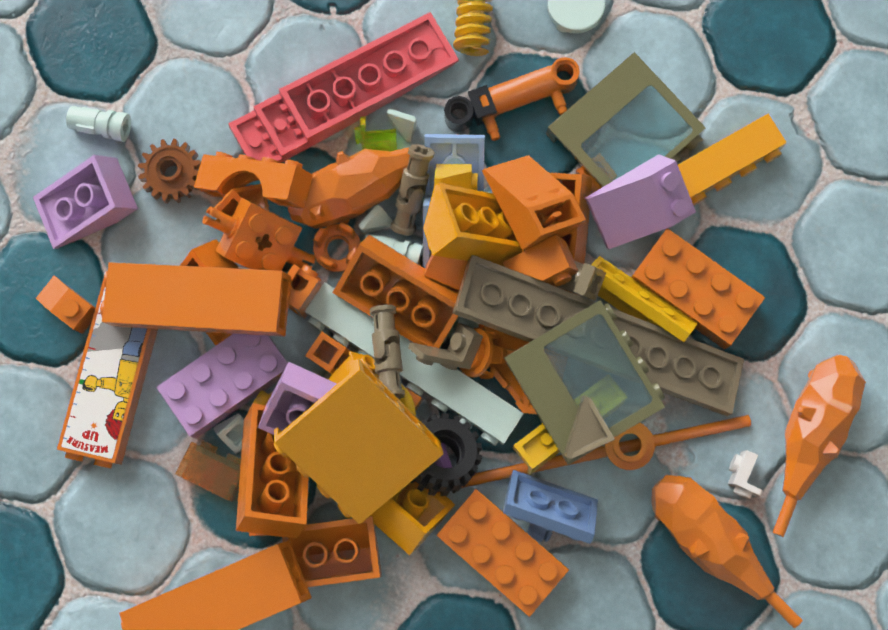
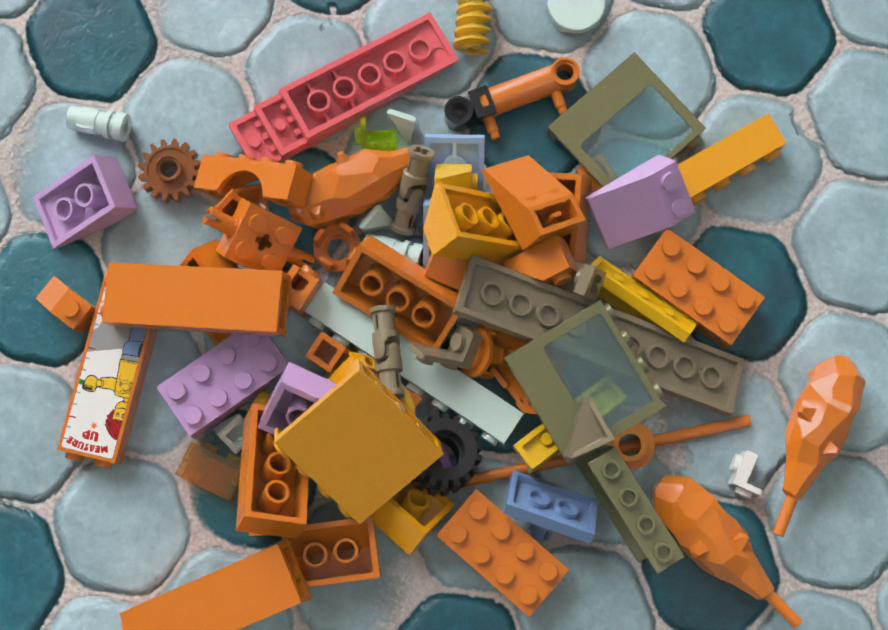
none -> olive panel [574,445,685,574]

